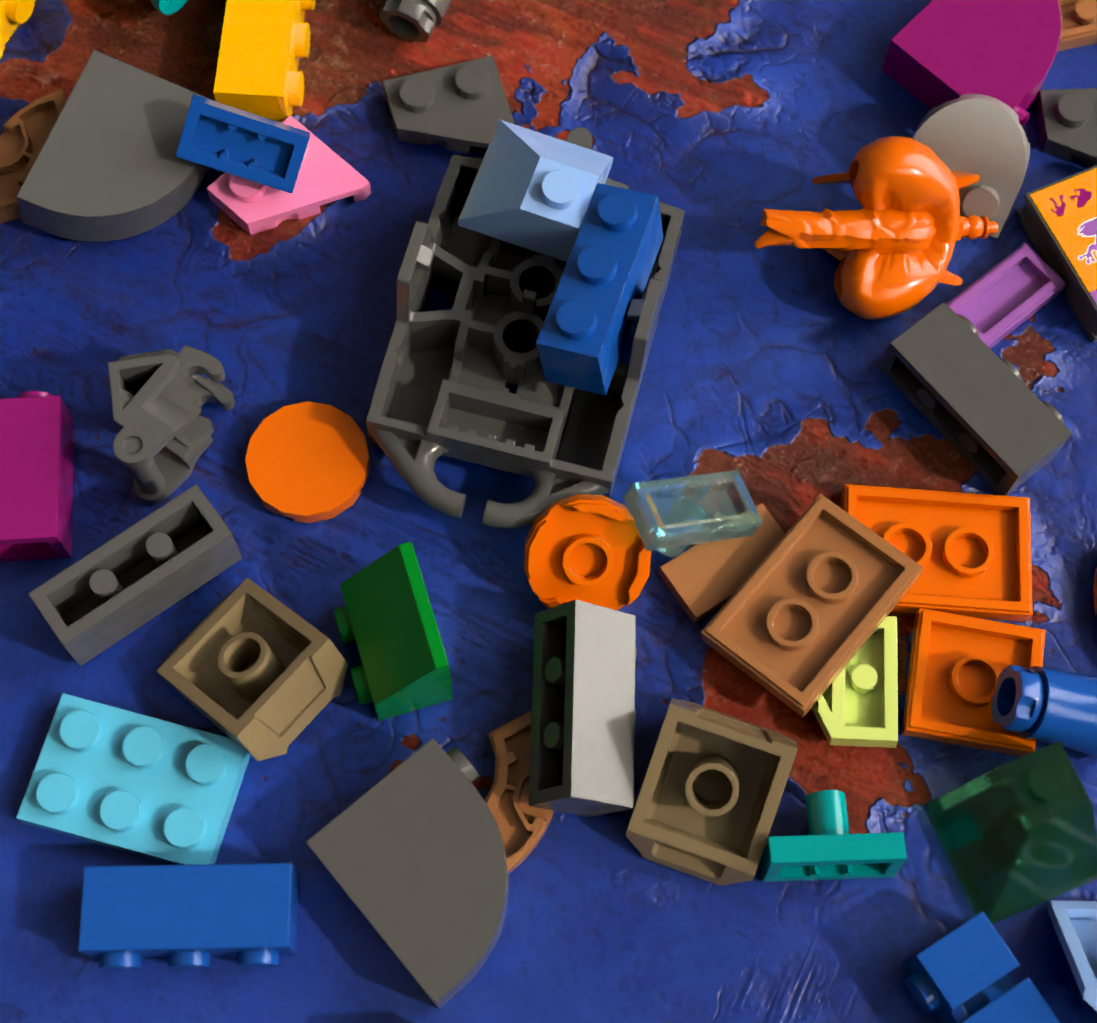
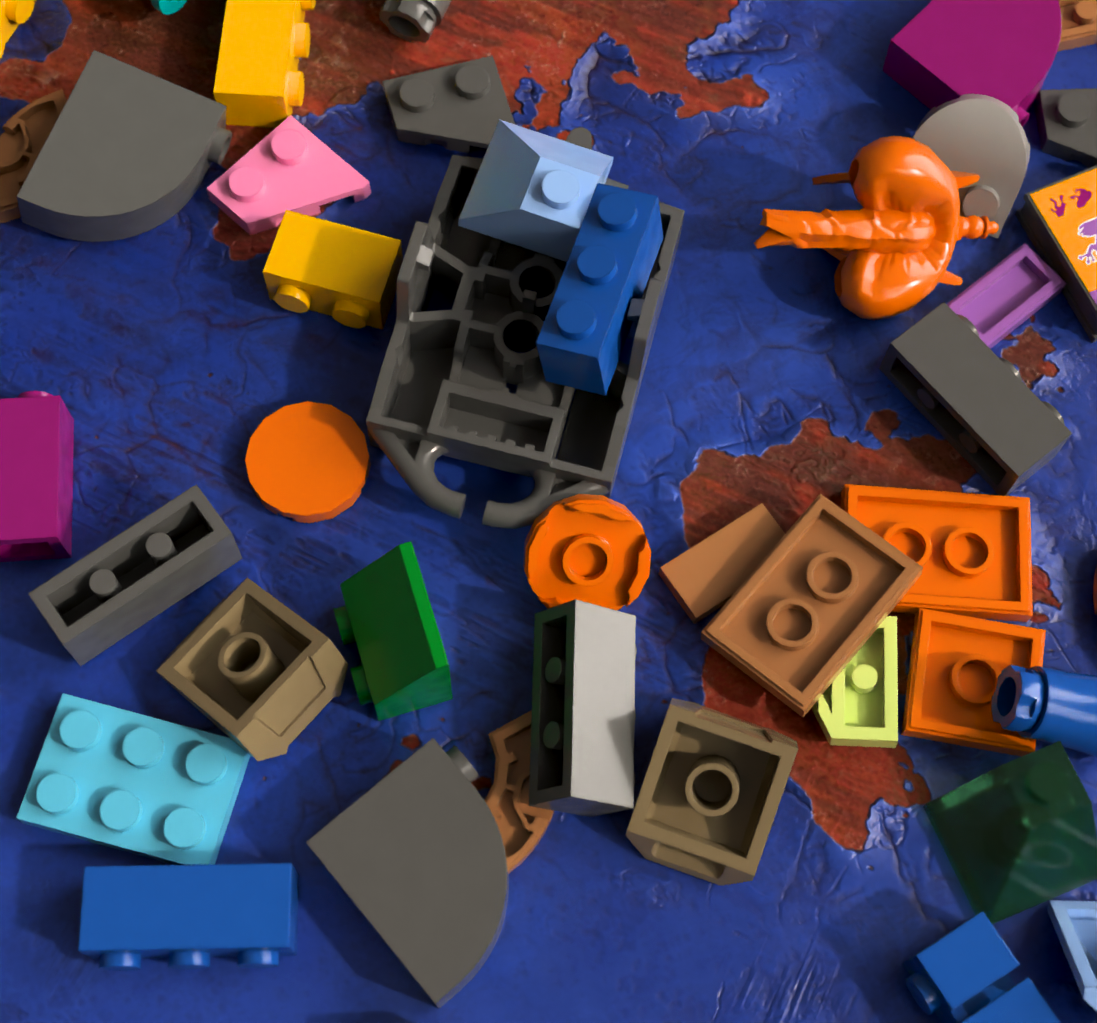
dark grey piece [108,345,235,504] -> none
blue tile [176,94,310,194] -> none
clear light blue tile [623,470,763,557] -> none
teal tile [761,790,907,882] -> none
none -> yellow brick [263,210,403,330]

